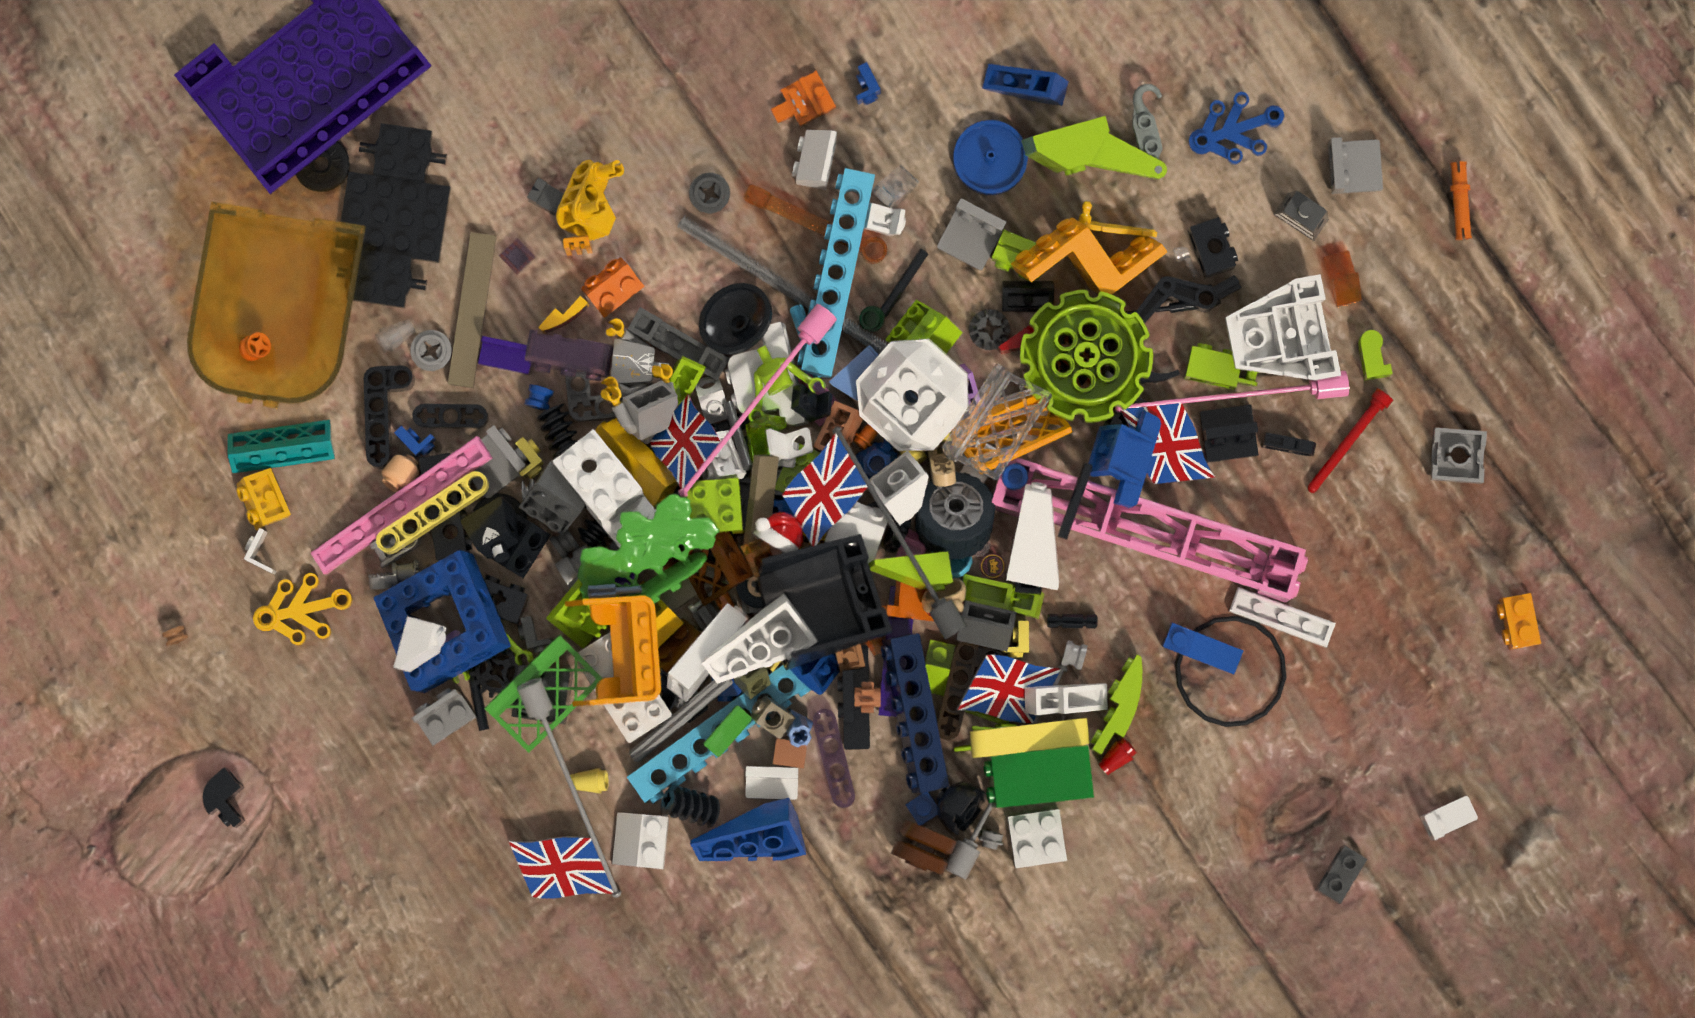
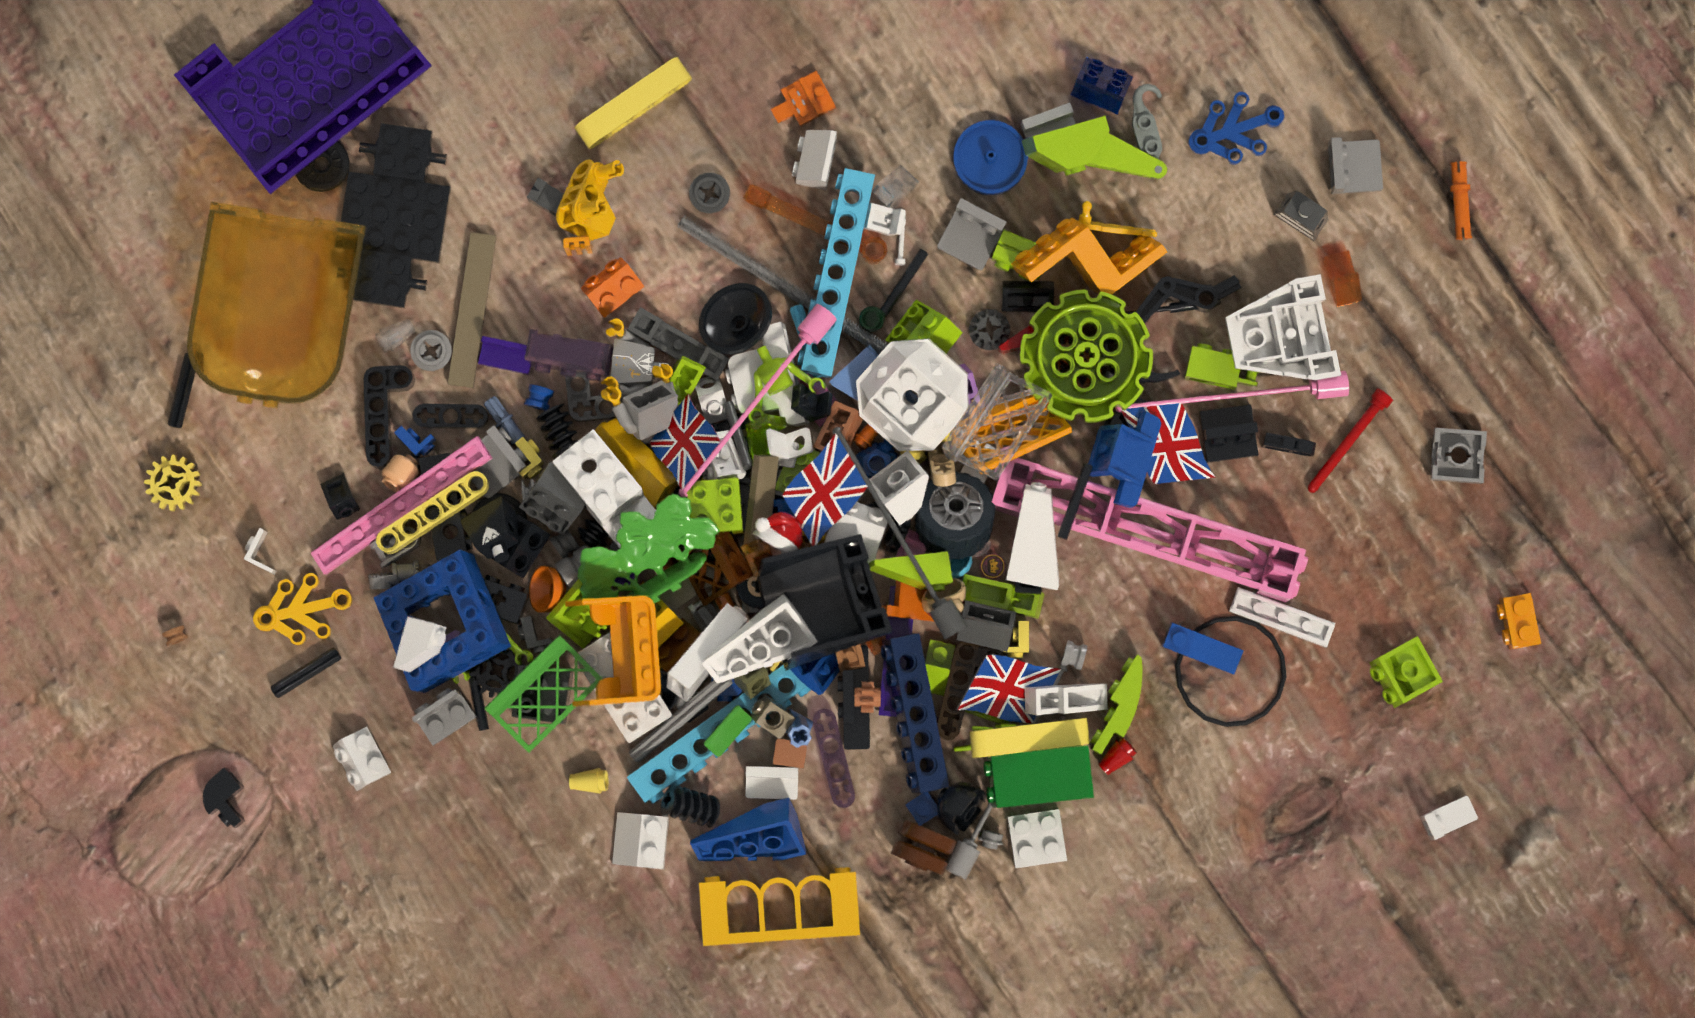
teal fence [227,420,335,474] -> none
yellow bracket [236,468,291,531] -> none
orange wheel [239,332,271,361] -> none
tile [499,238,536,275] -> none
flag [509,678,621,899] -> none
yellow slope [538,296,589,334] -> none
sand blue axle [587,584,642,599] -> none
blue bracket [855,62,881,105] -> none
blue slope [982,64,1069,106] -> none
blue tile [1002,464,1028,491] -> none
black axle [1047,614,1098,629] -> none
clear hand [1173,246,1200,279] -> none
black brick [1188,217,1238,279] -> none
dark grey brick [1315,845,1367,904] -> none
lime leg [1358,330,1393,381] -> none
none -> light yellow gear [144,455,202,512]
none -> black axle [168,353,199,428]
none -> black axle [270,648,341,698]
none -> black bracket [320,473,360,520]
none -> white bracket [333,727,391,791]
none -> sand blue axle [484,396,525,445]
none -> orange piece [529,566,566,613]
none -> light yellow beam [575,57,692,149]
none -> yellow fence [699,867,860,946]
none -> white piece [895,212,906,266]
none -> white panel [1021,103,1075,138]
none -> clear blue bracket [1070,57,1133,115]
none -> lime plate [1369,636,1443,708]

